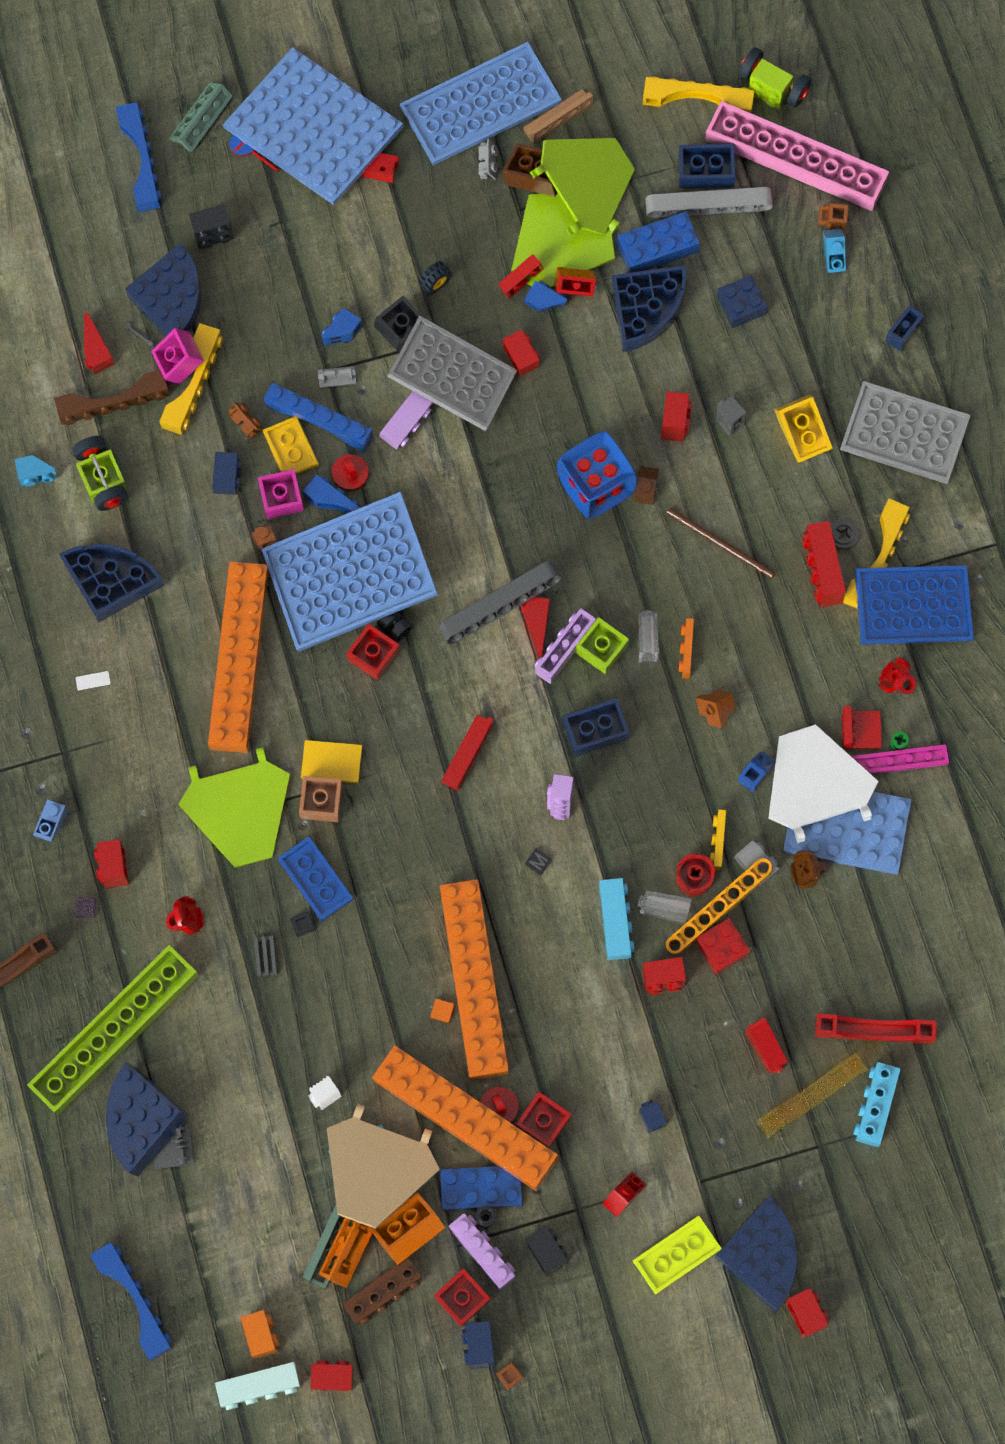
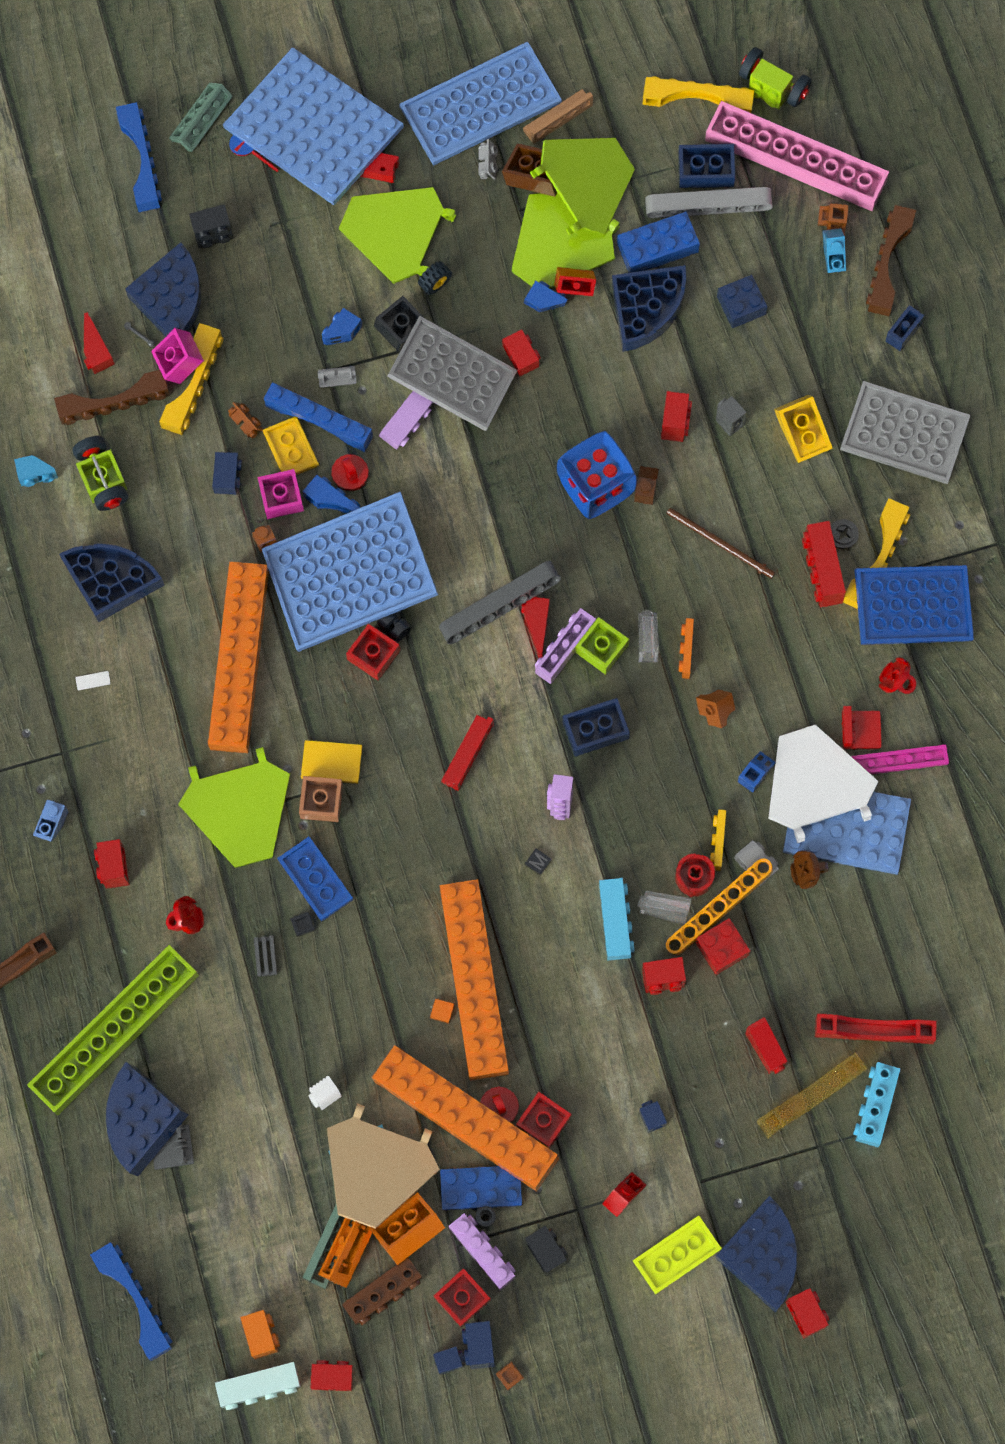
clear purple tile [75,897,96,918] -> none
red piece [498,254,544,299] -> none
green bush [890,731,909,751] -> none
none -> lime flag [339,187,456,284]
none -> dark blue brick [433,1347,465,1375]
none -> reddish brown arch [866,205,916,316]

